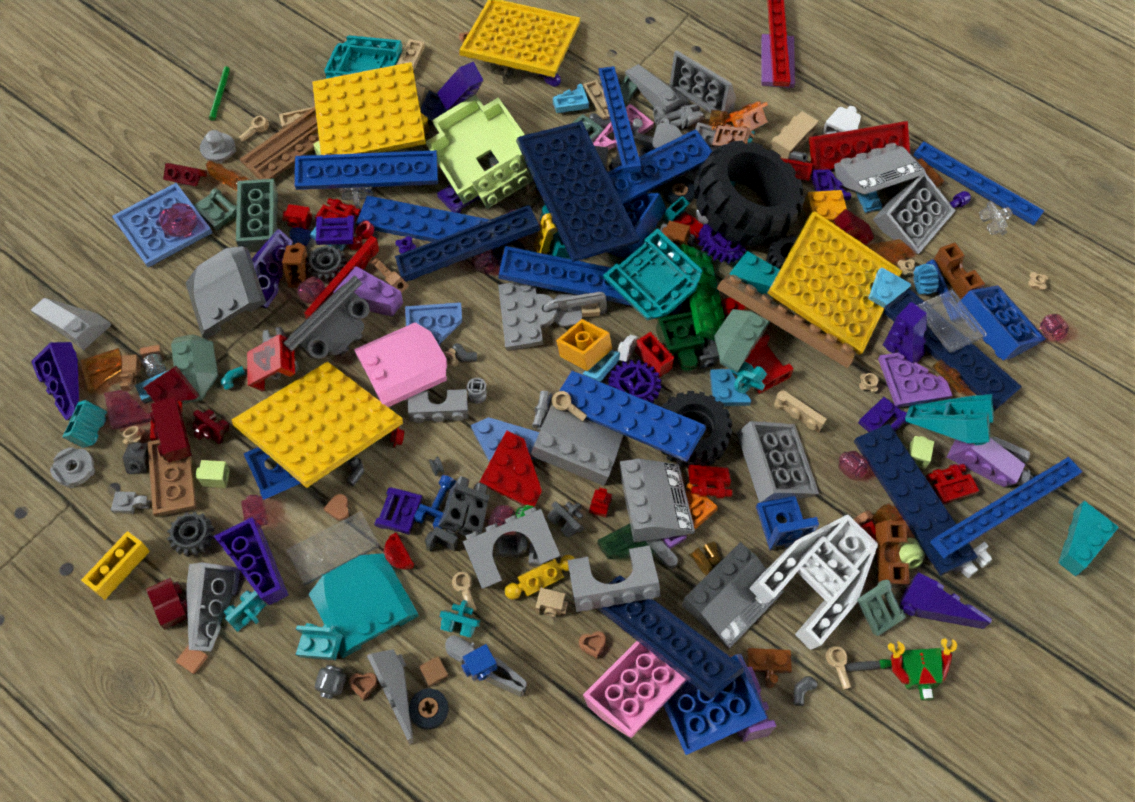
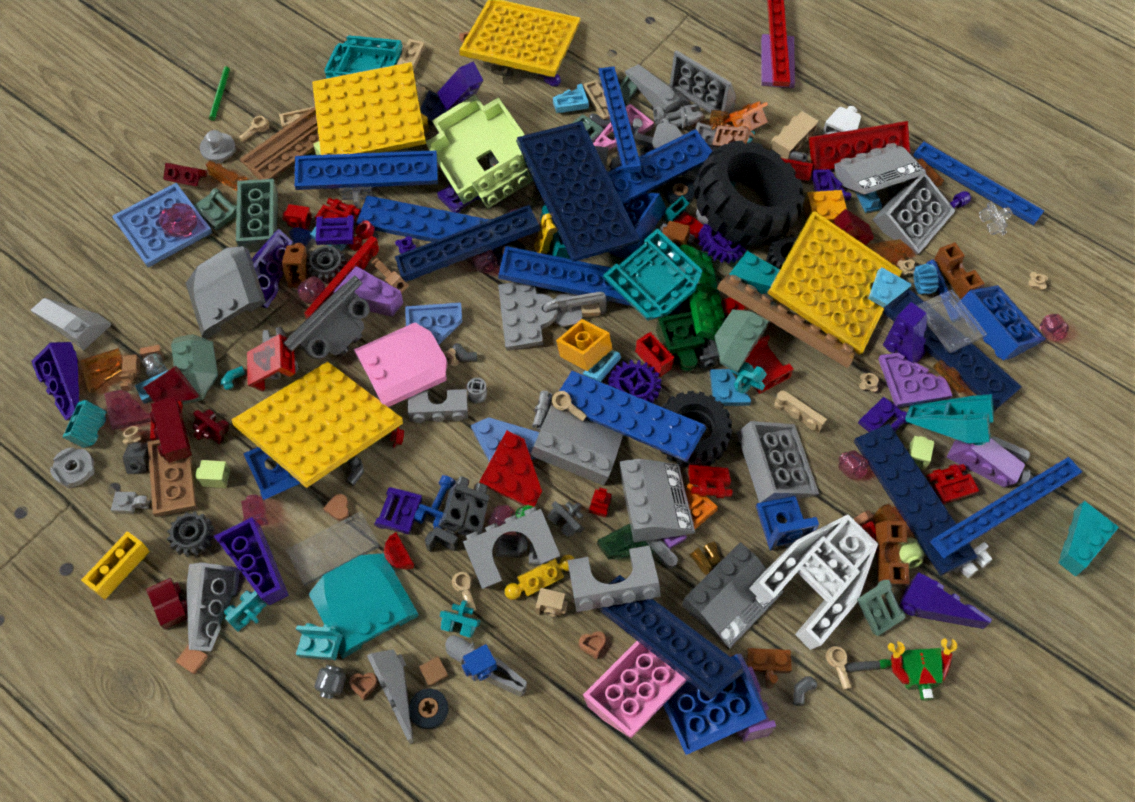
dark grey bush [429,456,445,476] -> none
white plate [618,334,638,362] -> none

